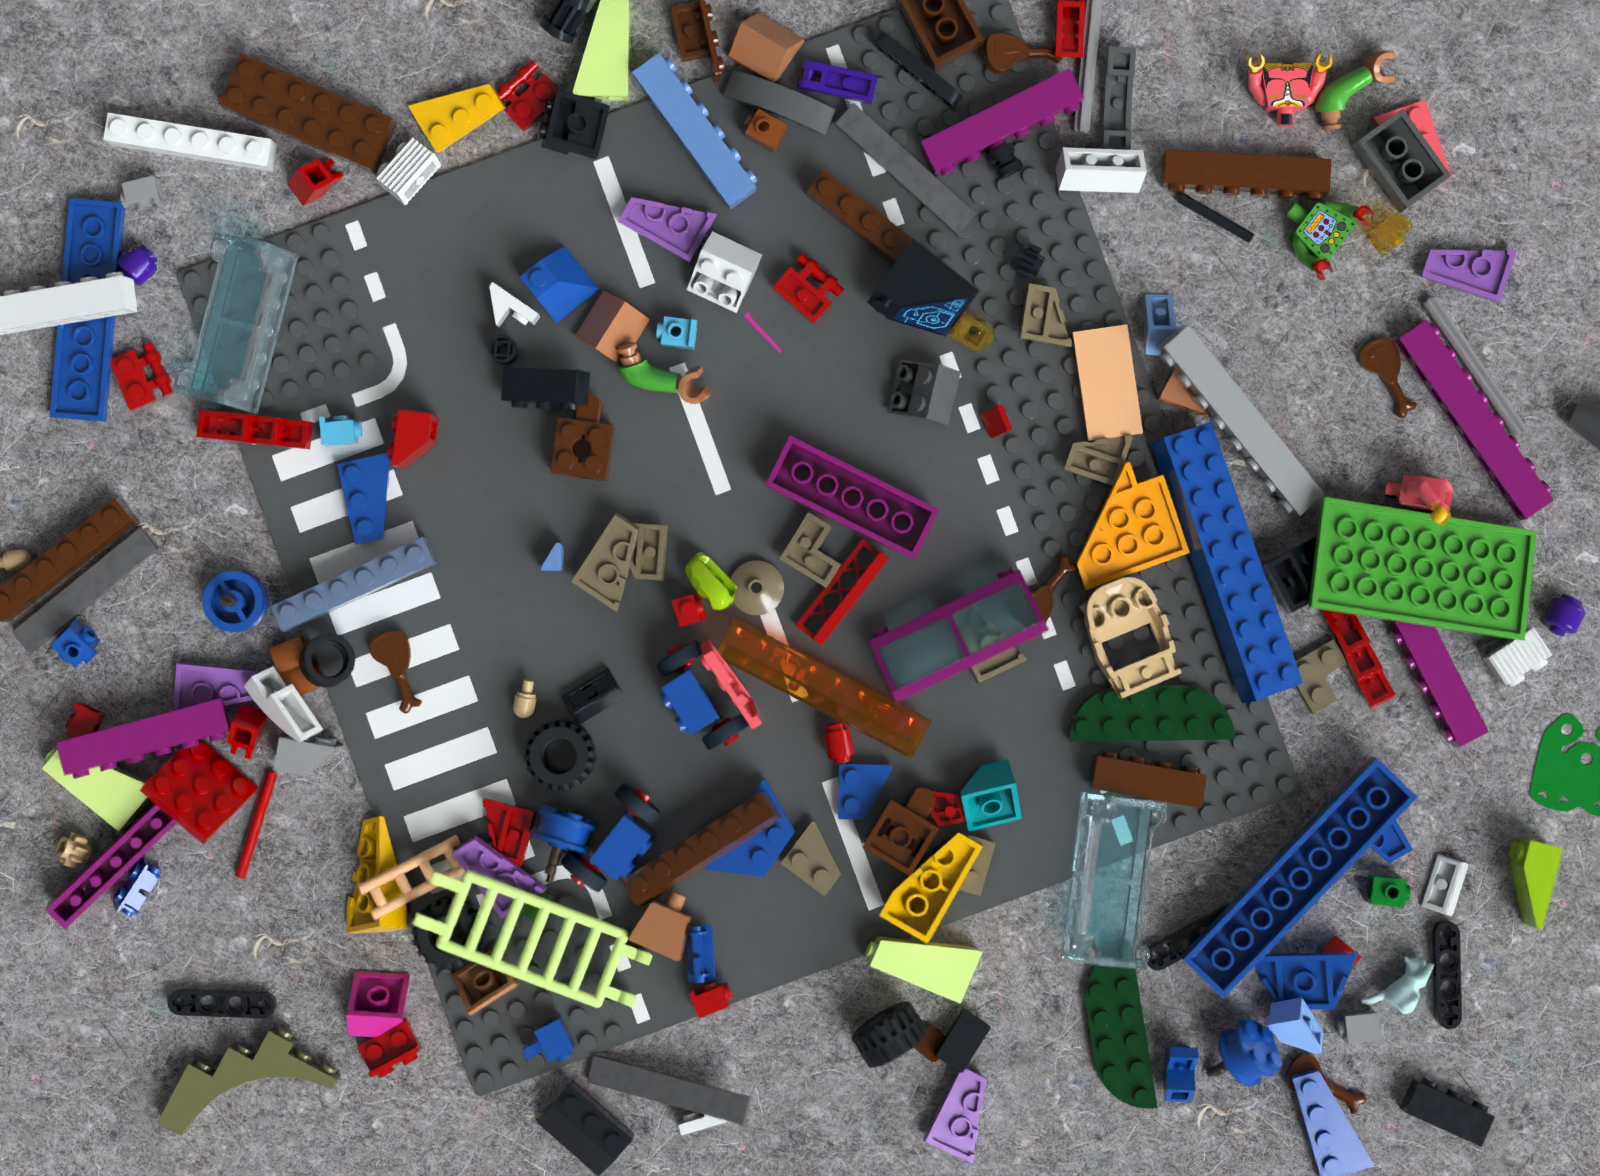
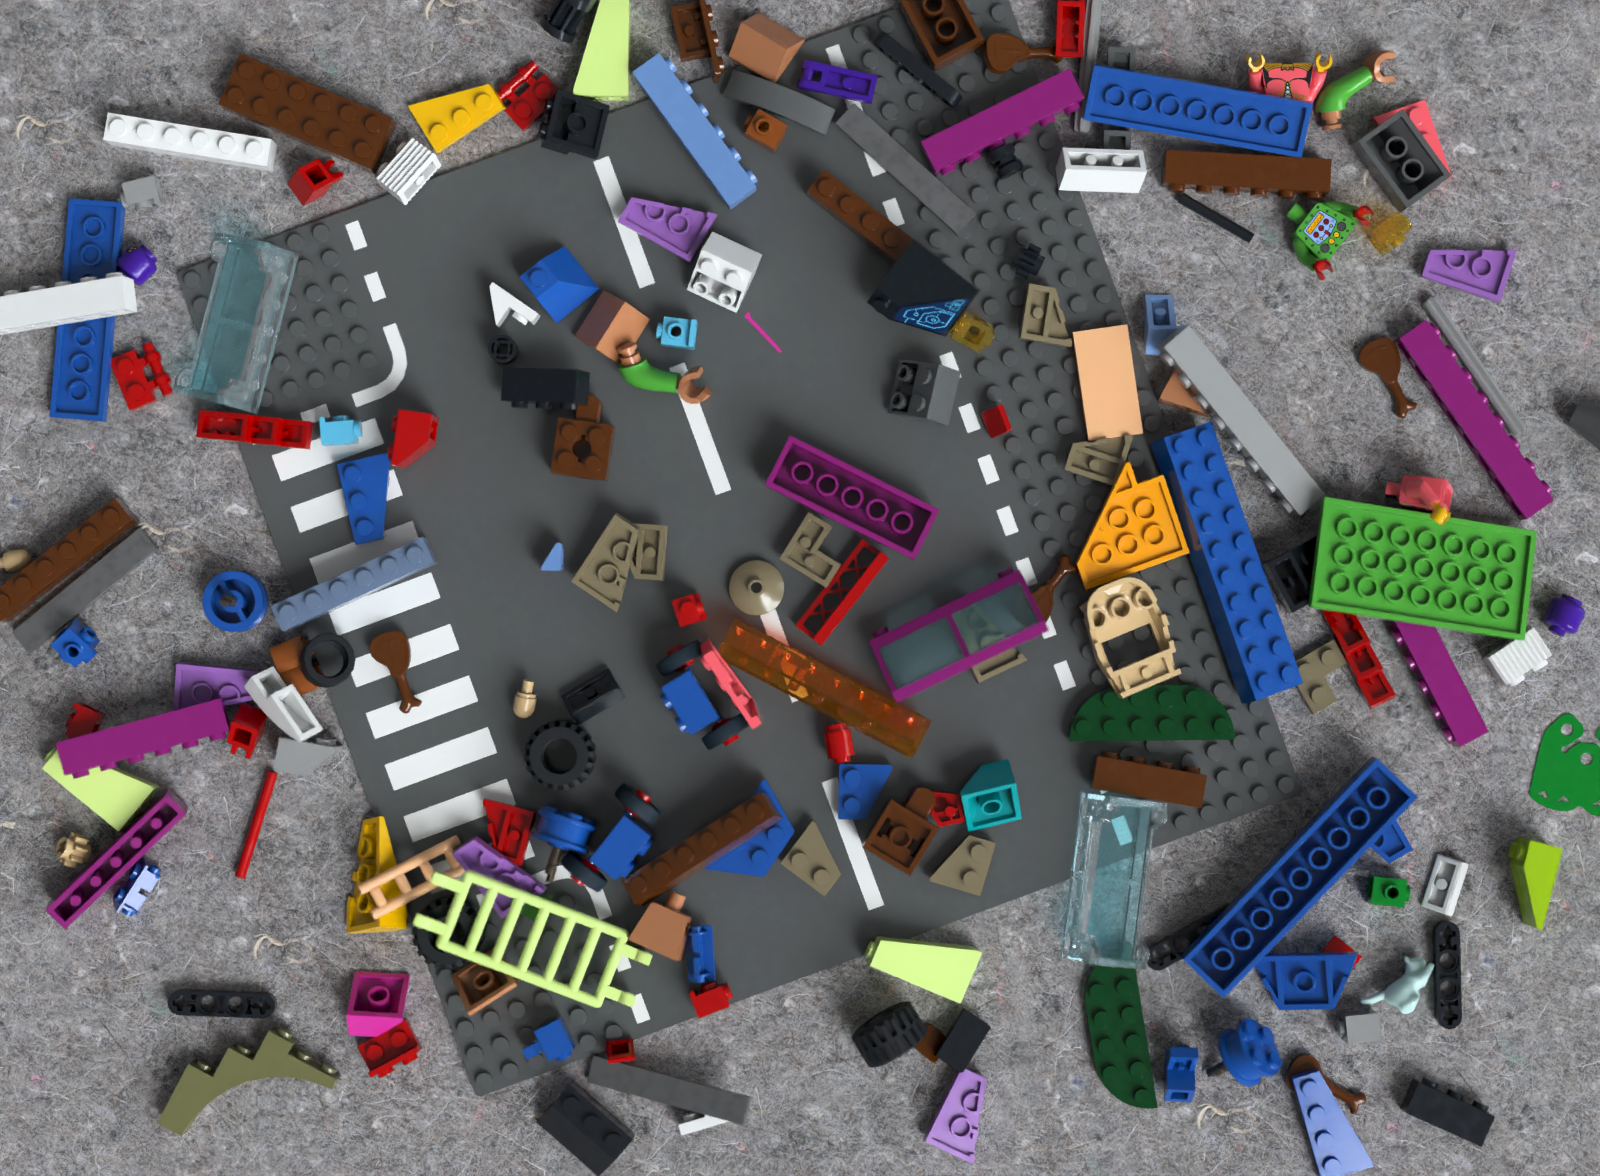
red plate [140,739,258,845] -> none
lime piece [685,552,737,610] -> none
red plate [772,253,845,324] -> none
yellow wedge [879,833,983,944] -> none
light blue slope [1267,998,1323,1054] -> none
none -> red slope [605,1038,636,1064]
none -> blue plate [1083,64,1313,158]

